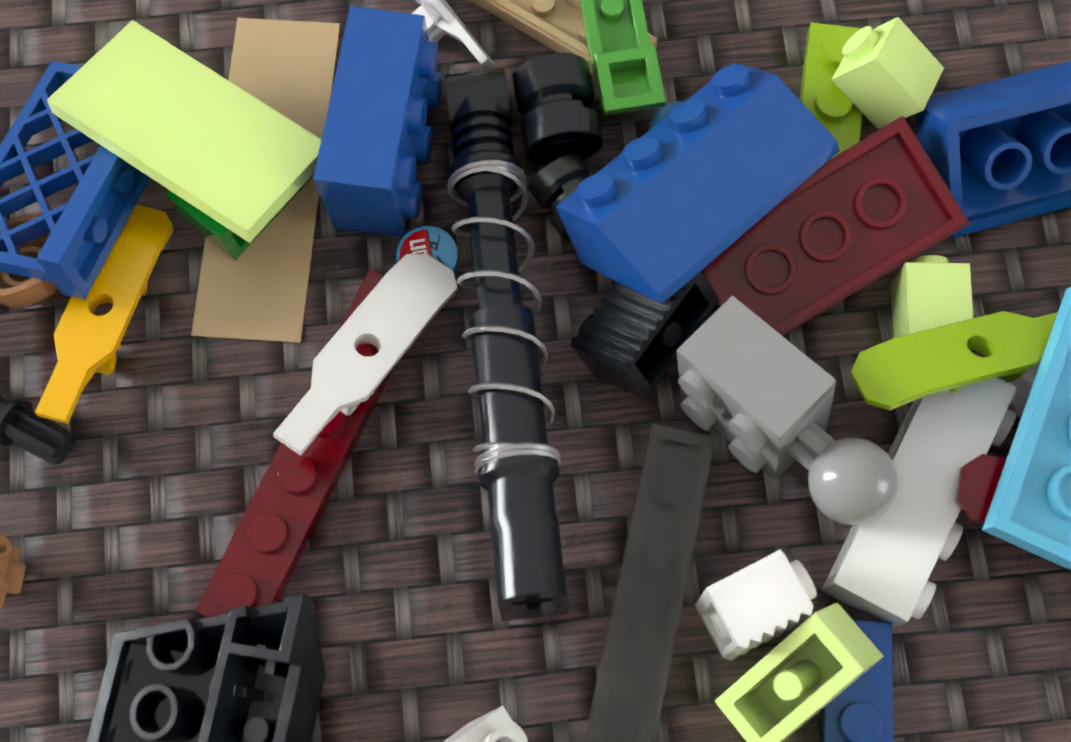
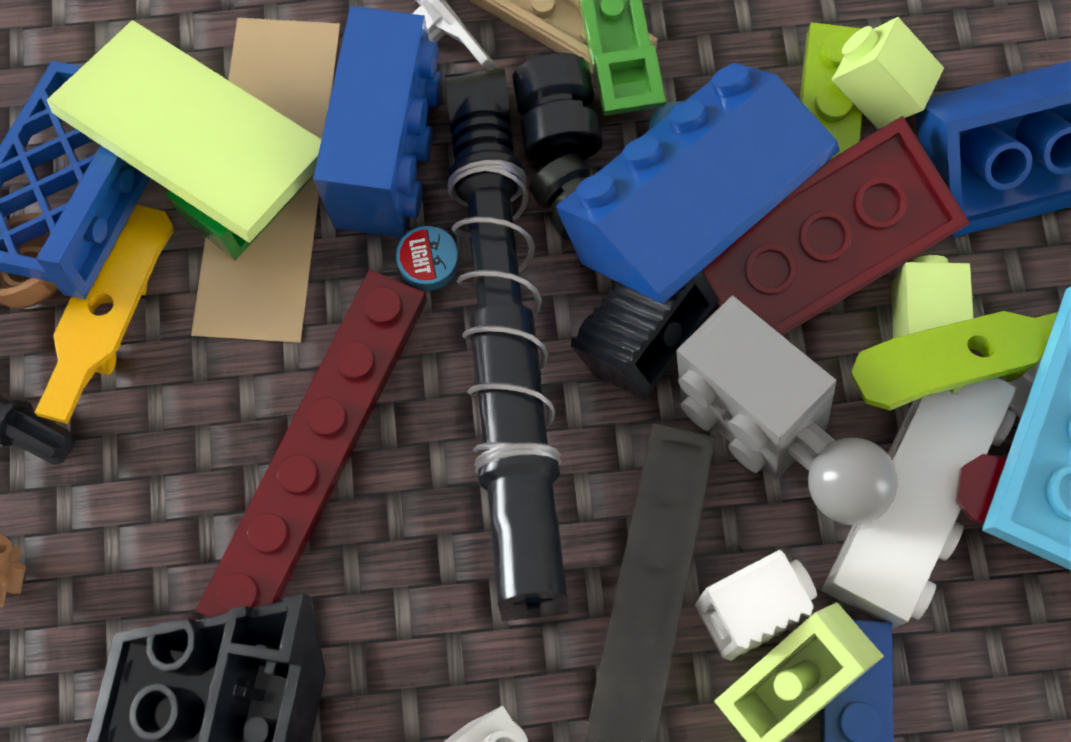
white piece [273,254,458,456] -> none

